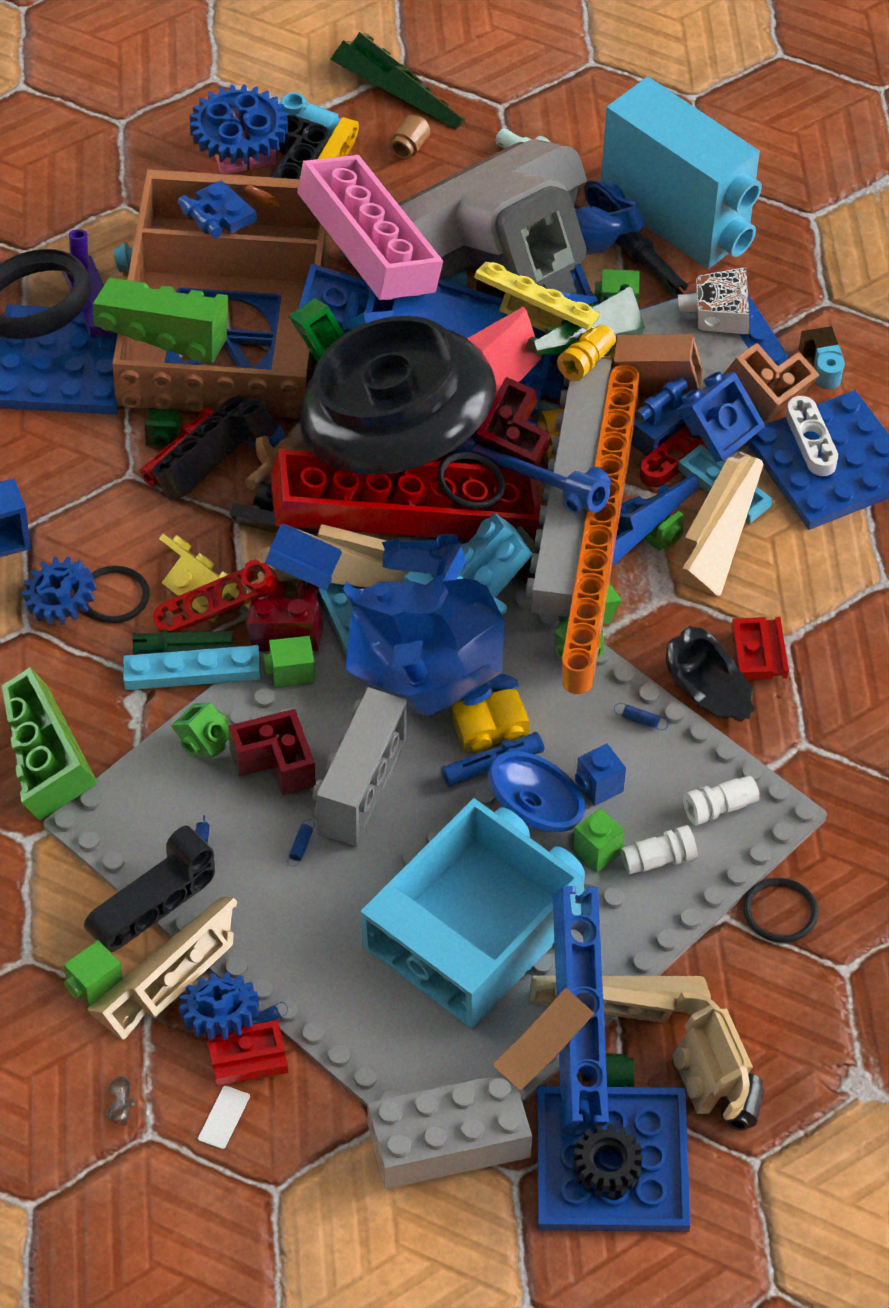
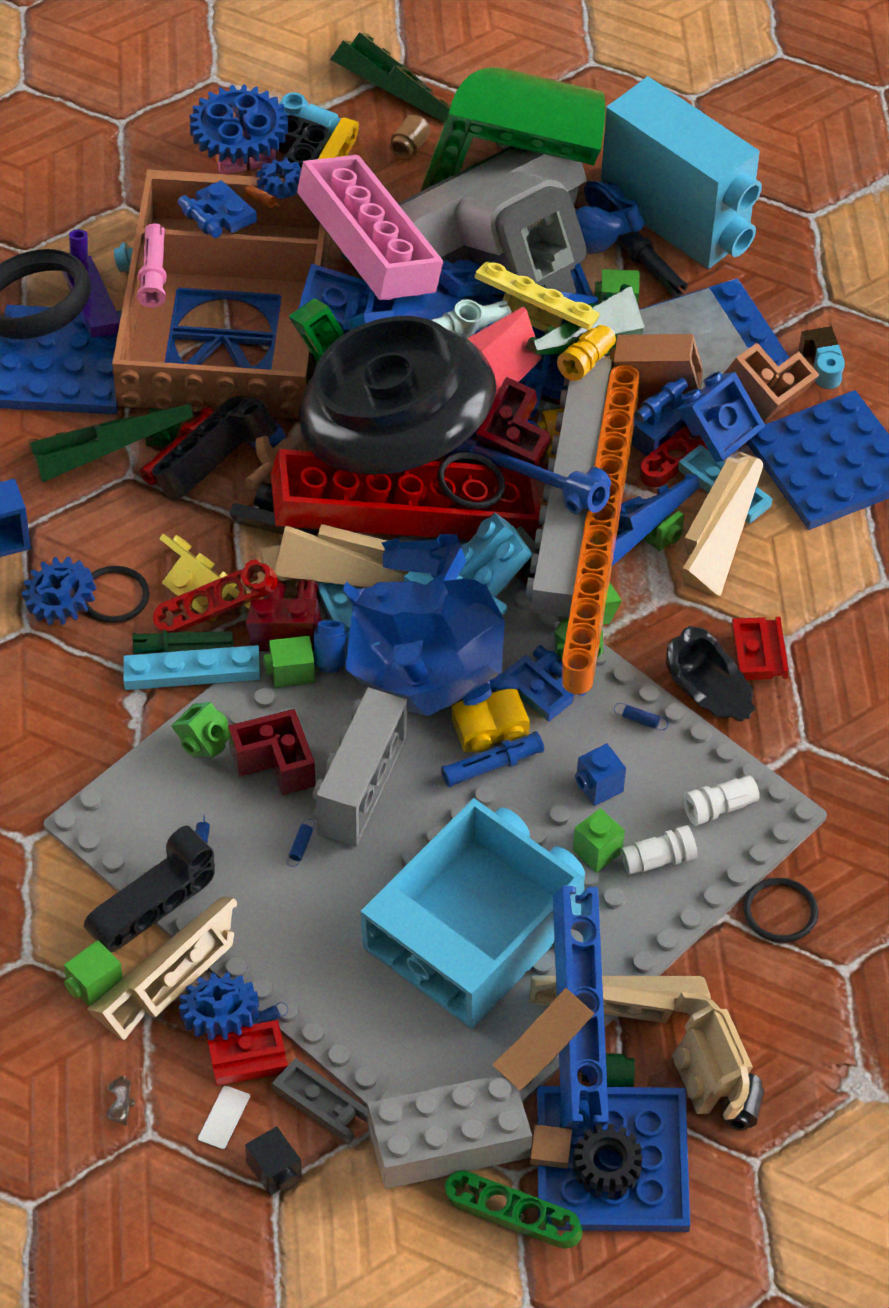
bright green wedge [1,667,98,821] -> none
bright green wedge [93,278,228,365] -> none
blue panel [265,524,342,591] -> none
blue dish [488,751,585,833] -> none
white torso [678,268,749,334] -> none
white beam [786,396,838,476] -> none
none -> dark green wedge [28,403,194,482]
none -> bright pink pin [137,223,167,308]
none -> black brick [245,1126,302,1196]
none -> blue gear [256,157,302,199]
none -> dark grey hinge [272,1058,367,1143]
none -> blue brick [313,620,348,673]
none -> green panel [421,67,605,191]
none -> light aqua pin [432,300,511,338]
none -> blue plate [438,259,504,299]
none -> green beam [445,1170,583,1249]
none -> blue plate [501,645,587,722]
none -> medium nougat tile [530,1125,572,1169]

